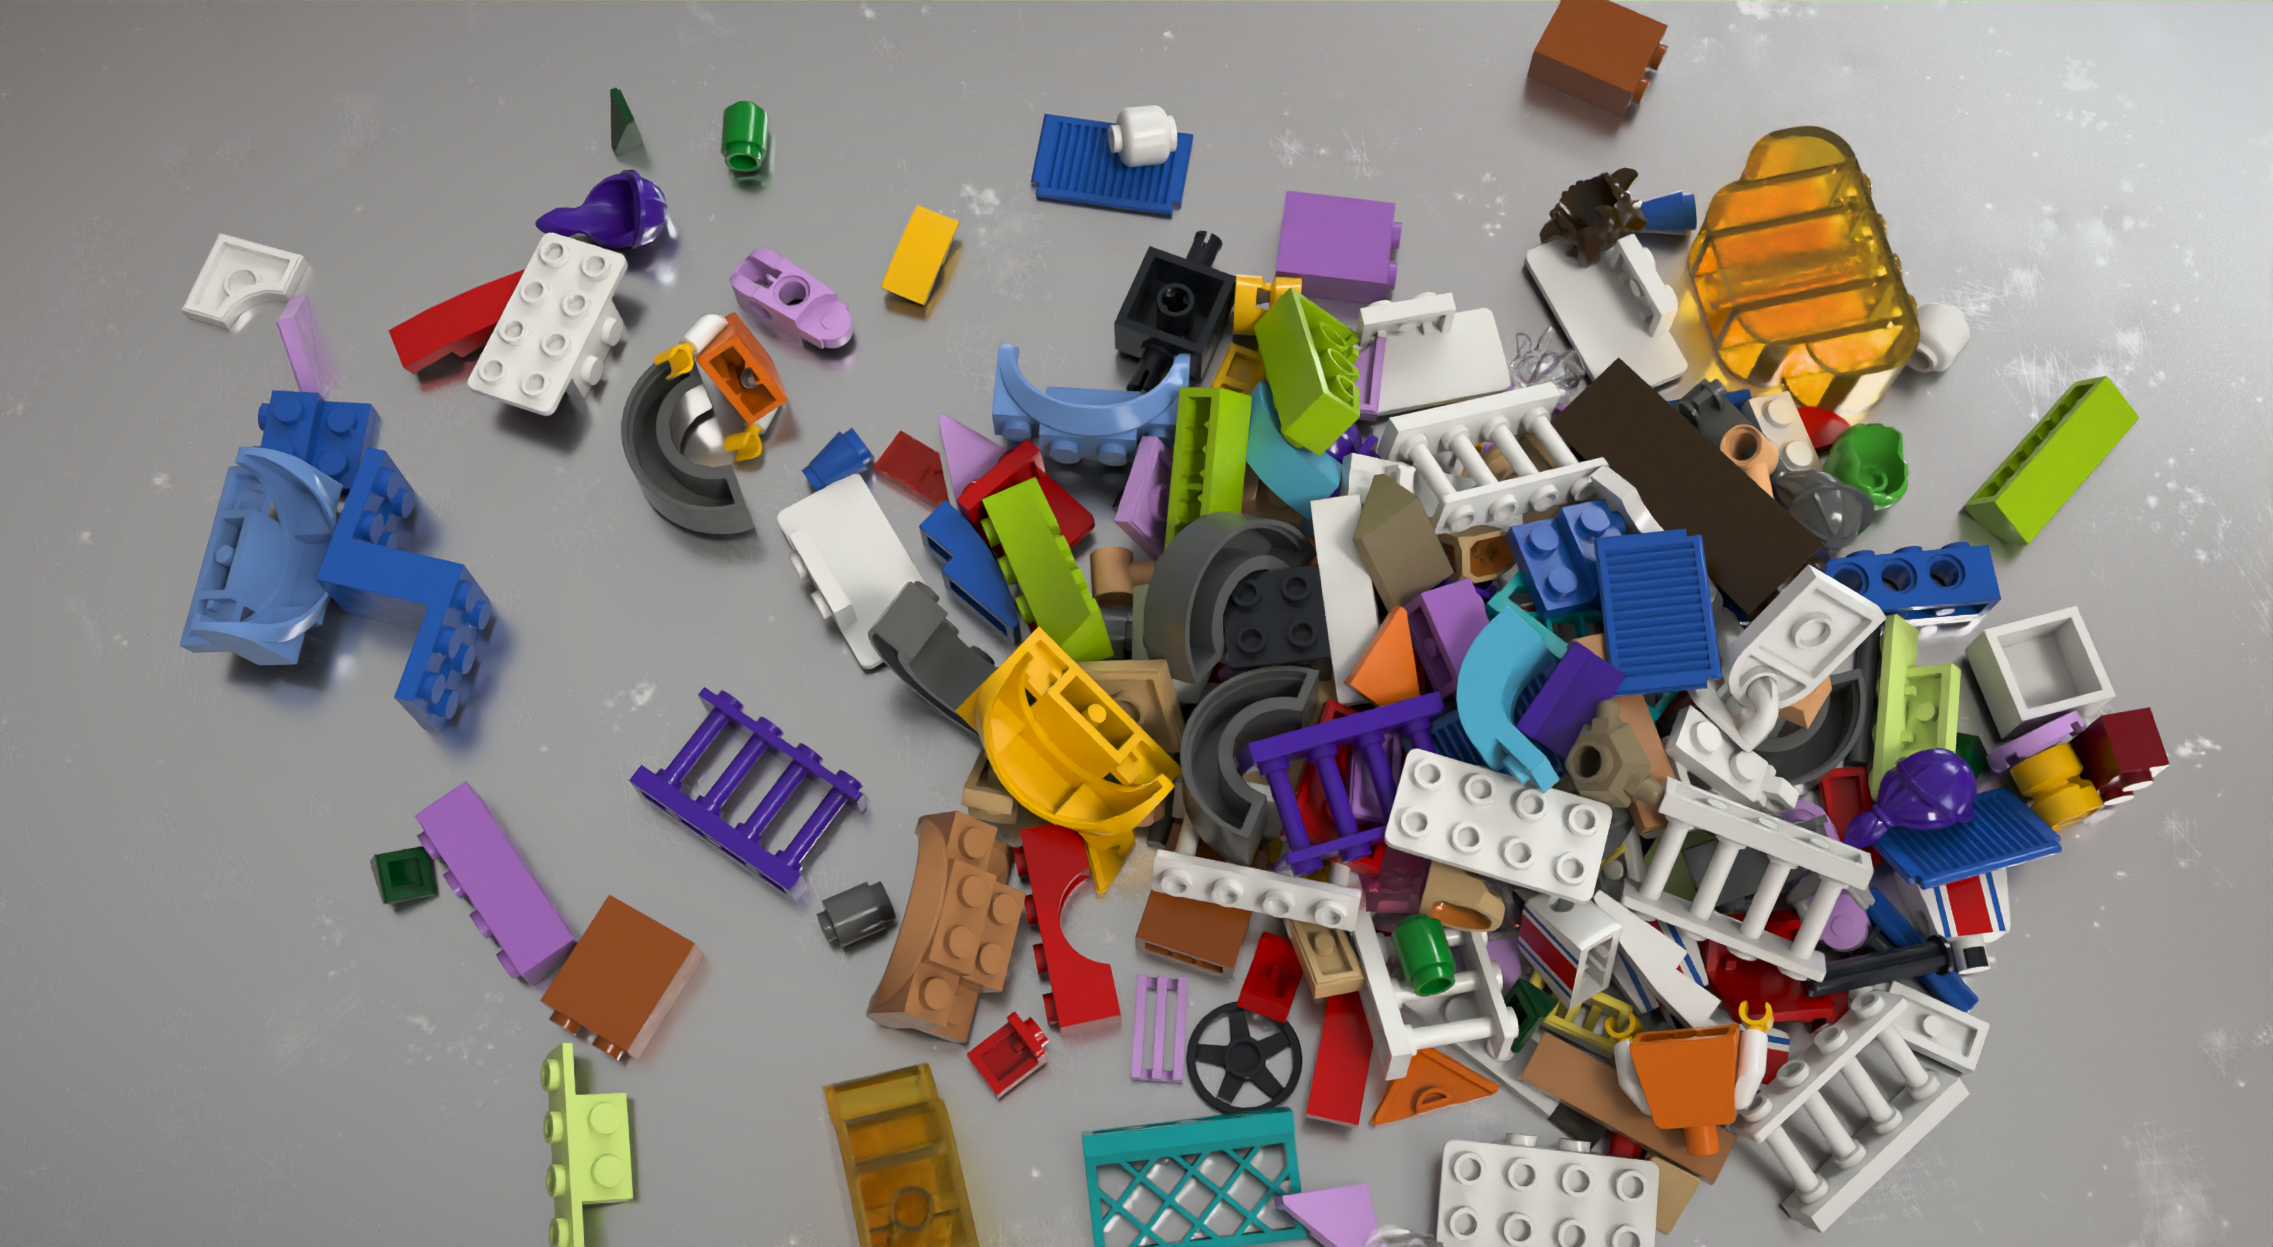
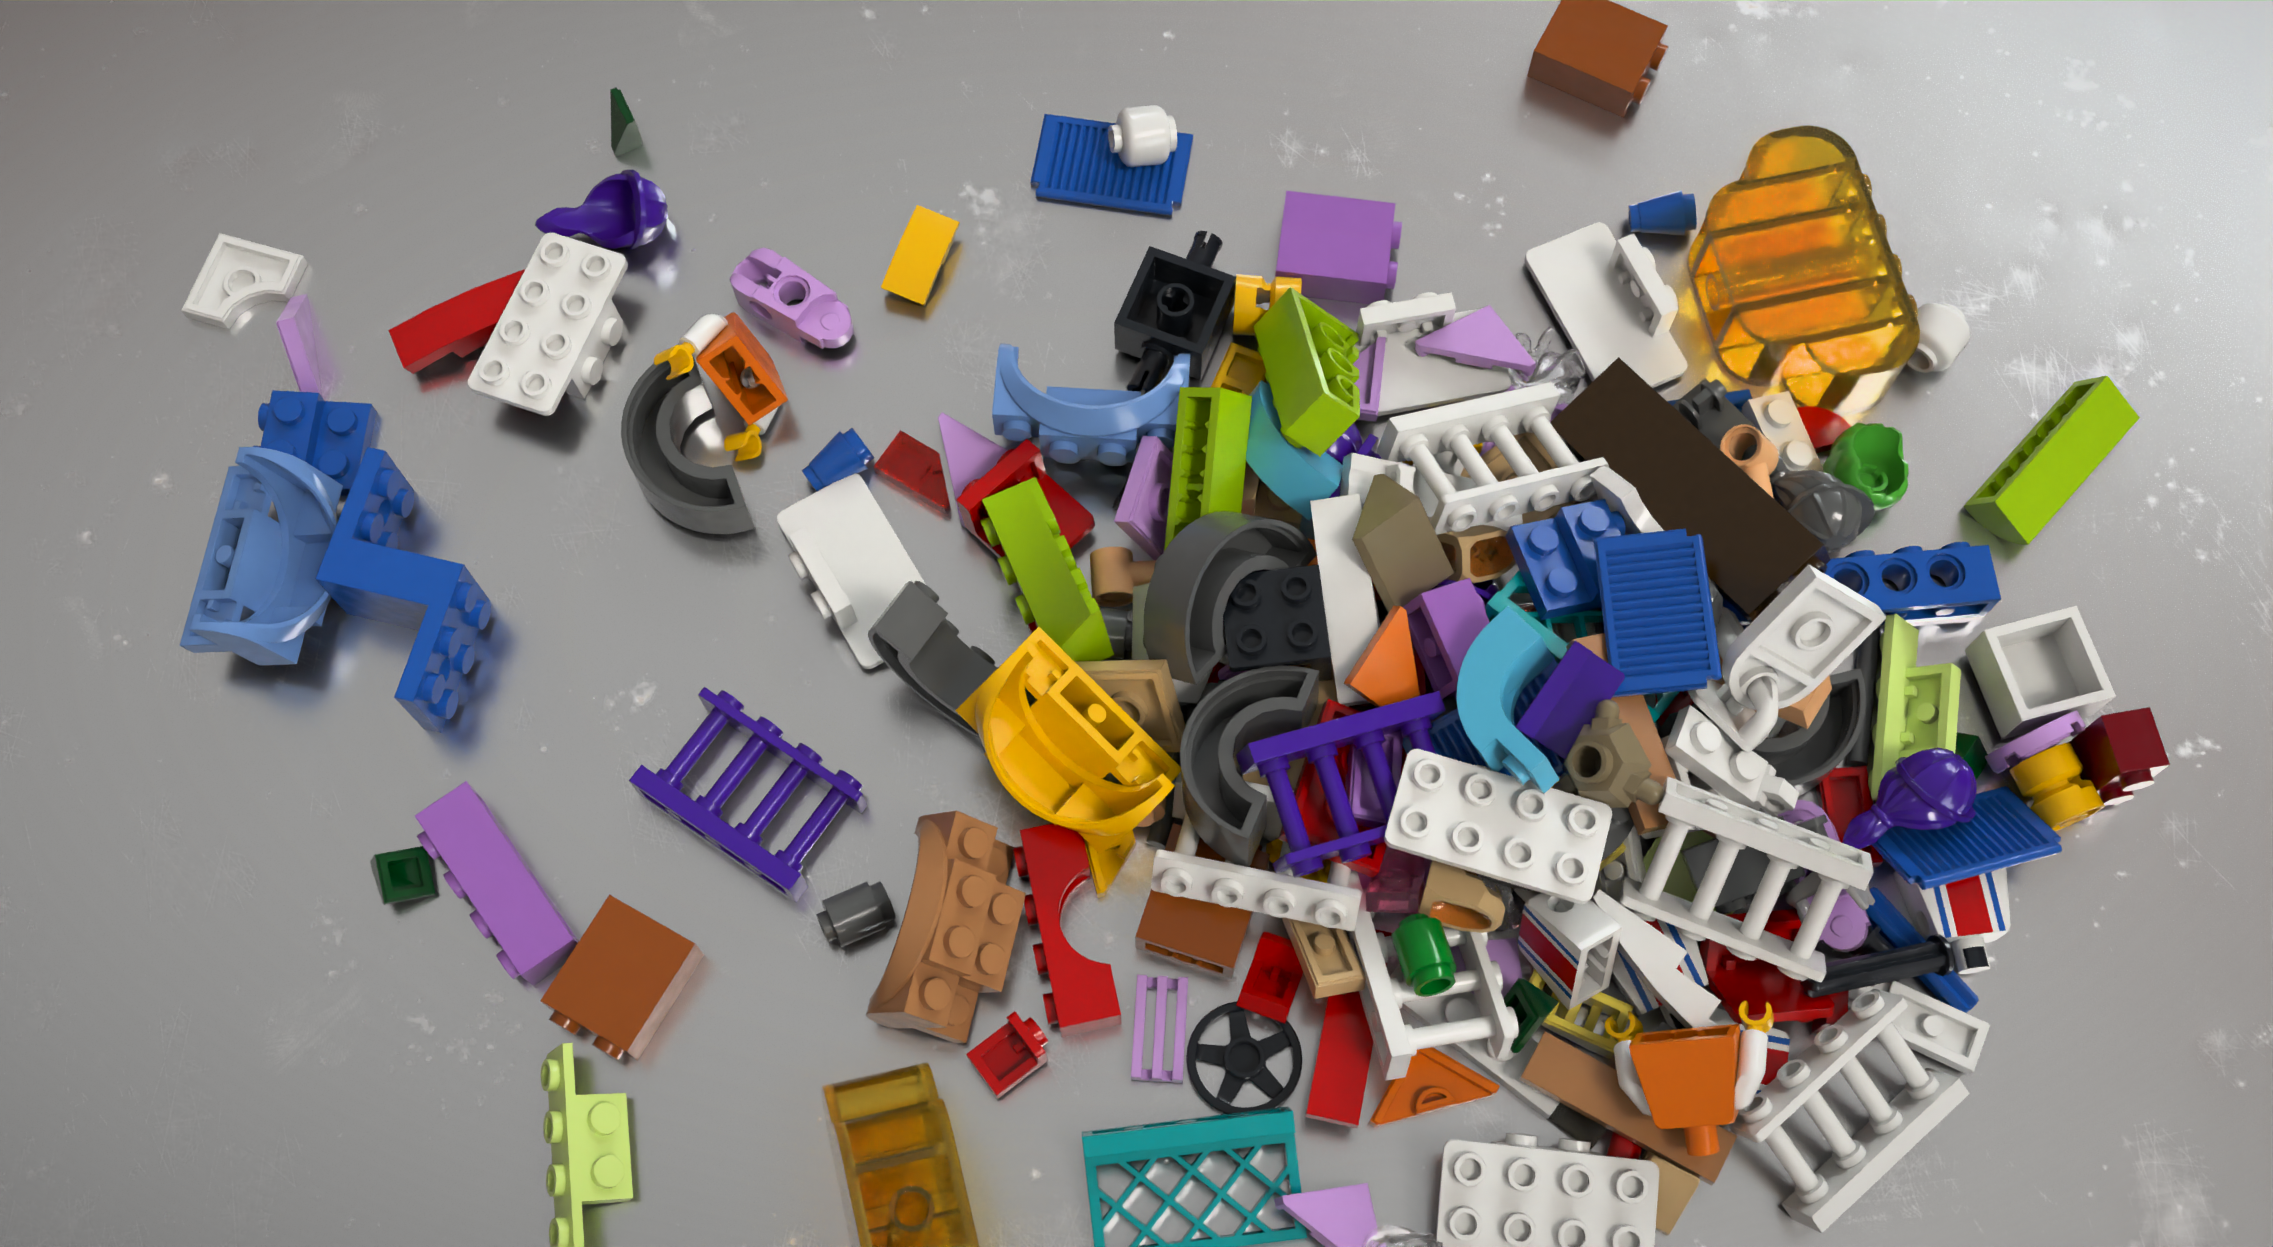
green brick [721,101,768,172] -> none
blue slope [919,499,1022,646] -> none
tan slope [961,747,1021,826] -> none
dark brown hair [1539,167,1648,269] -> none
none -> lavender tile [1415,305,1536,377]

